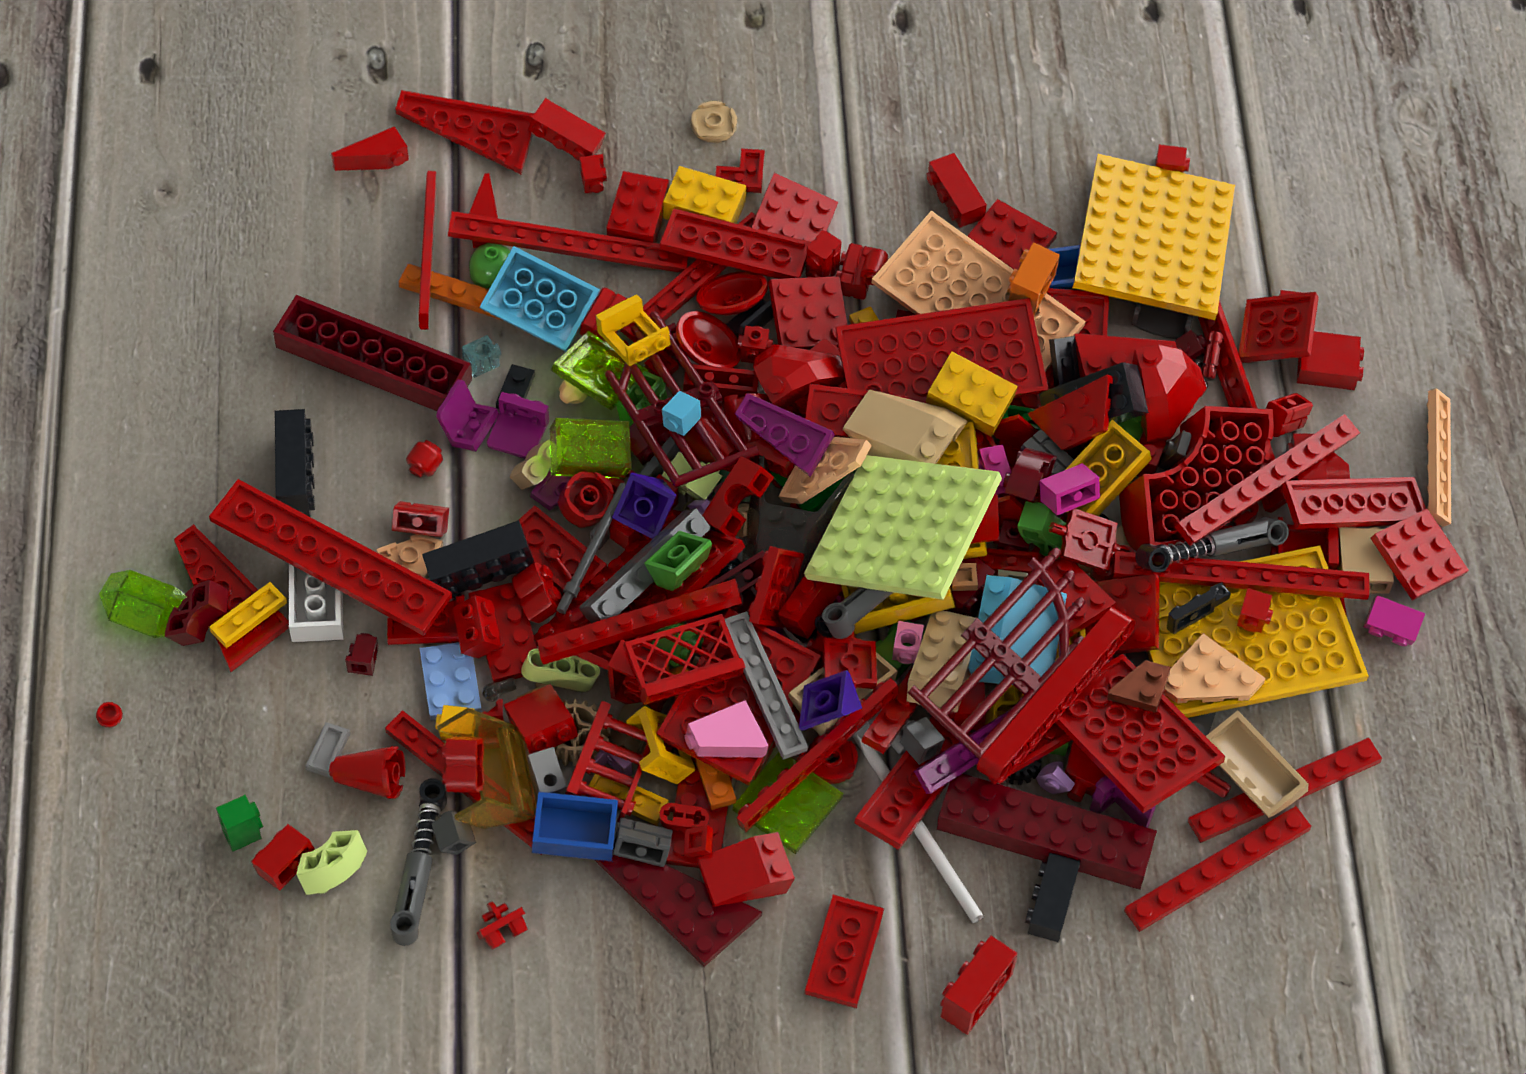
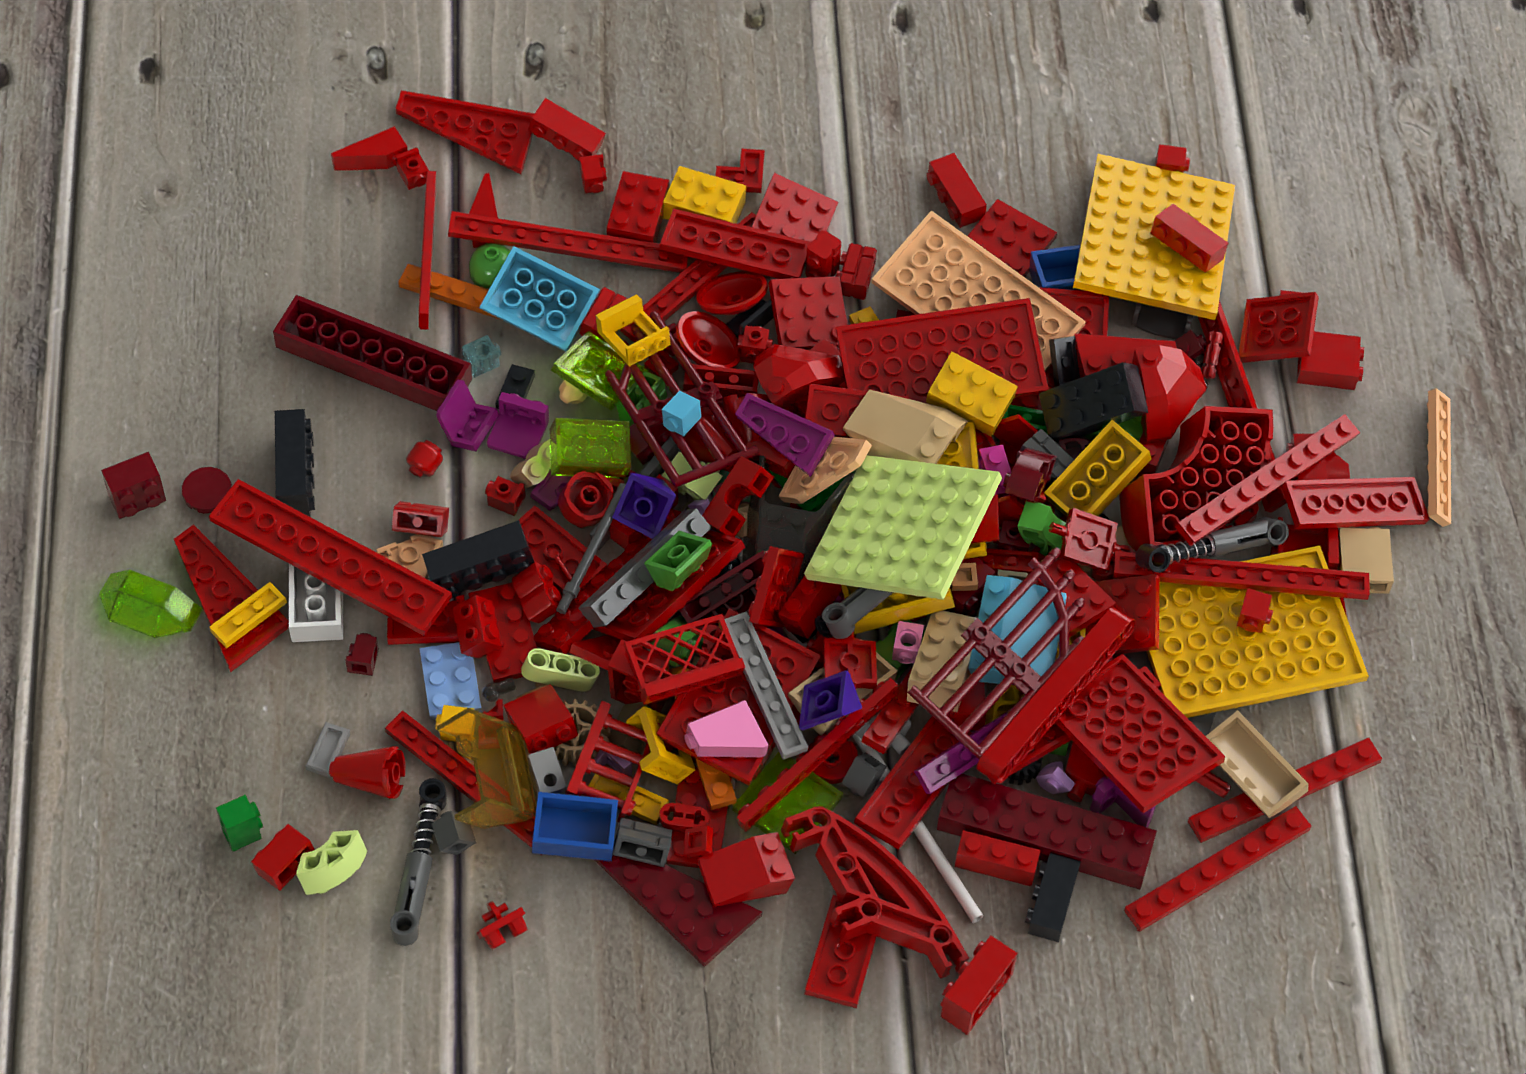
red plate [96,702,123,728] -> none
dark red brick [165,580,228,646] -> none
red brick [442,737,484,793] -> none
red plate [537,579,742,665] -> none
tan tile [691,101,737,143] -> none
red brick [860,248,889,285] -> none
dark grey brick [900,717,945,764] -> none
orange brick [1007,242,1060,315] -> none
red wing [1028,375,1113,451] -> none
dark pink brick [1040,463,1100,515] -> none
copper wing [1107,660,1171,713] -> none
dark grey plate [1158,431,1192,470] -> none
light nougat plate [1163,633,1266,703] -> none
black hinge [1167,583,1231,634] -> none
red brick [1266,393,1313,437] -> none
dark pink brick [1363,595,1426,647] -> none
plate [1370,509,1469,601] -> none
none -> dark red brick [101,452,166,519]
none -> dark red tile [182,467,232,514]
none -> red brick [395,147,429,190]
none -> red brick [485,476,526,516]
none -> red piece [780,806,969,979]
none -> dark grey brick [842,752,887,797]
none -> red brick [954,830,1041,887]
none -> red brick [1150,204,1229,273]

